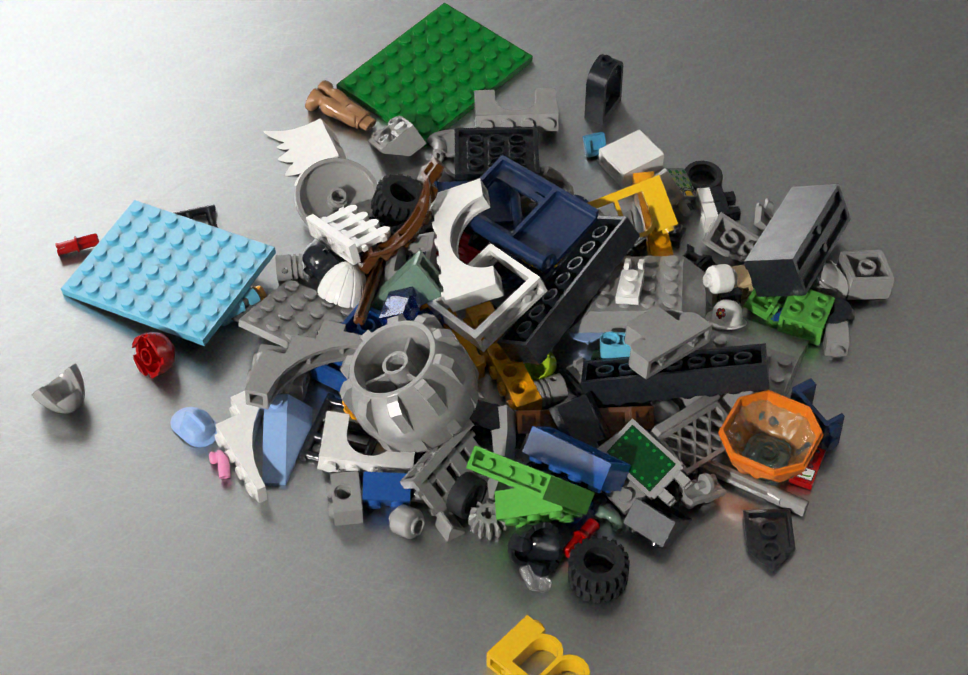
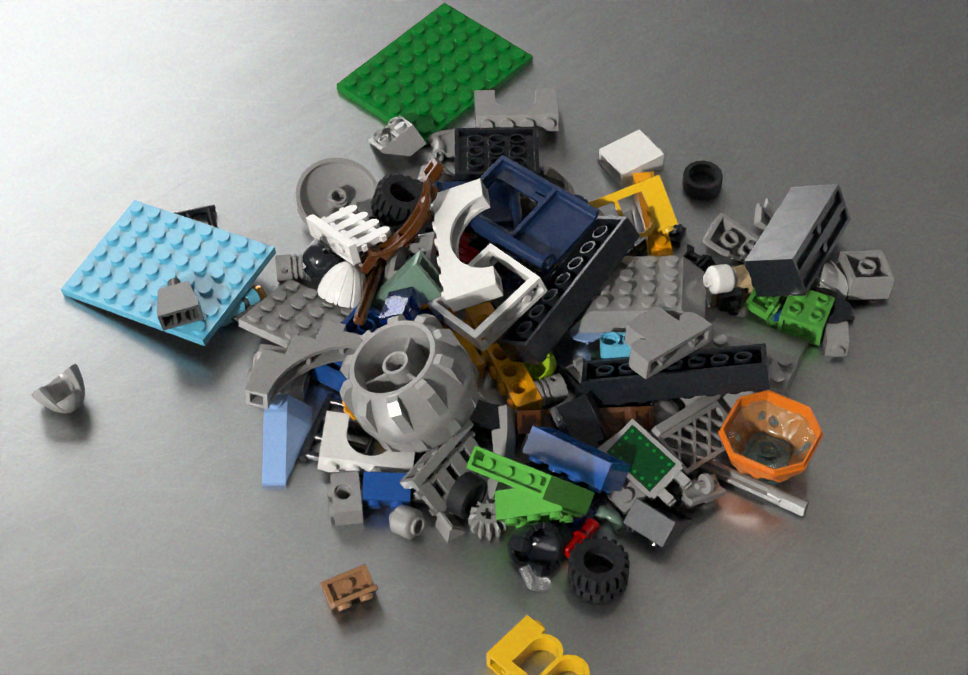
red axle [55,233,99,256] -> none
red cylinder [132,332,175,378] -> none
light blue piece [170,407,217,448] -> none
bright pink arm [209,450,231,479] -> none
white arch [214,391,267,503] -> none
white piece [263,118,347,186] -> none
medium nougat piece [305,80,376,131] -> none
dark azure tile [583,132,606,158] -> none
black window [584,54,624,125] -> none
white hinge [615,258,645,305] -> none
light grey torso [655,168,697,217] -> none
hips [695,186,741,232] -> none
white hat [705,300,747,330] -> none
black tile [743,509,796,572] -> none
red tile [789,445,826,490] -> none
dark blue panel [790,378,845,450] -> none
none -> torso [157,278,204,331]
none -> medium nougat bracket [320,564,379,612]

